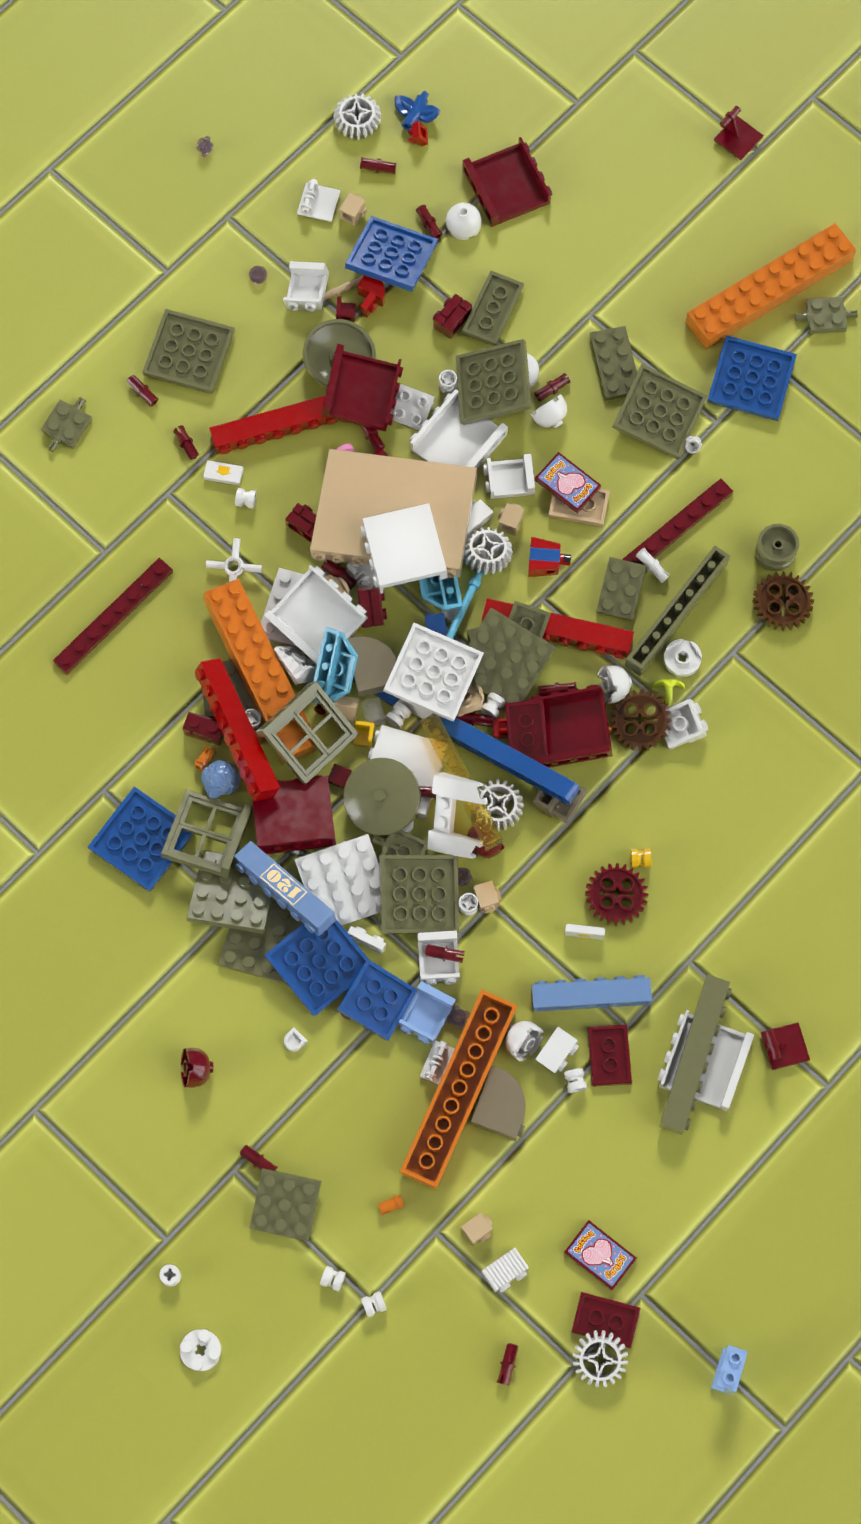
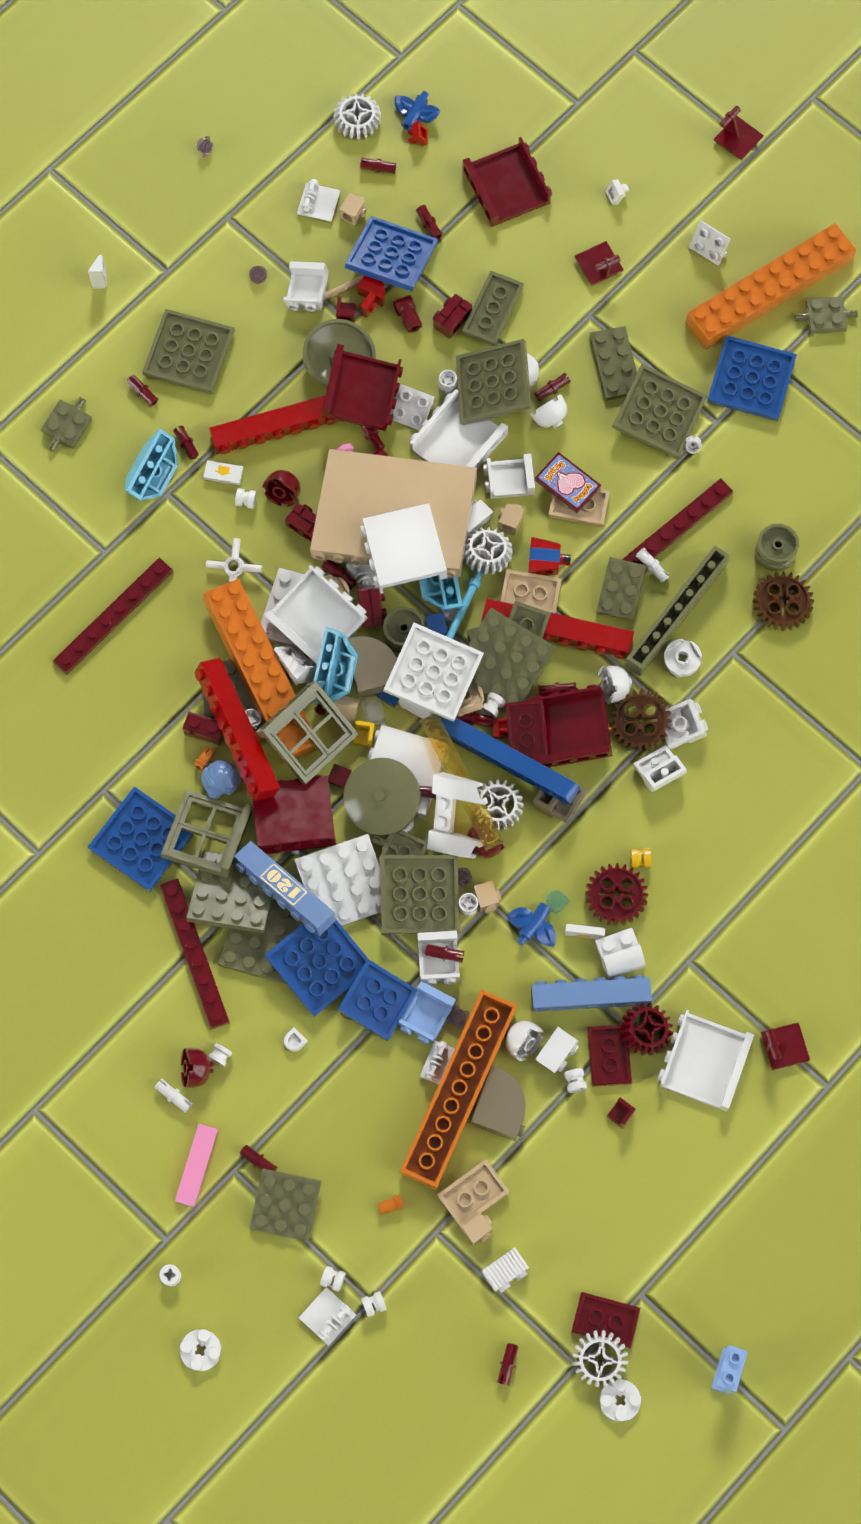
white plate [347,926,386,955] -> none
white wheel [385,702,412,728] -> none
white cylinder [446,202,481,240] -> none
tile [564,1220,637,1290] -> none
neon yellow plant [652,679,685,708] -> none
olive brick [659,974,732,1135] -> none
none -> white slope [88,255,107,289]
none -> medium azure wedge [125,428,178,501]
none -> white pin [154,1078,193,1113]
none -> dark red plate [160,878,230,1030]
none -> bright pink tile [175,1124,218,1207]
none -> white wheel [208,1043,232,1067]
none -> dark red cylinder [262,470,301,507]
none -> white hinge [299,1287,356,1346]
none -> olive wheel [383,607,425,654]
none -> dark red piece [393,295,422,333]
none -> tan plate [437,1159,510,1228]
none -> tan plate [500,569,562,614]
none -> blue plant [508,902,556,946]
none -> clear light blue tile [546,890,570,914]
none -> dark red plate [575,241,624,286]
none -> white brick [595,928,645,980]
none -> white plate [600,1379,641,1422]
none -> white tile [606,179,629,205]
none -> dark red panel [607,1097,636,1129]
none -> dark red gear [620,1002,673,1056]
none -> white brick [634,745,687,792]
none -> white hinge [689,220,731,266]

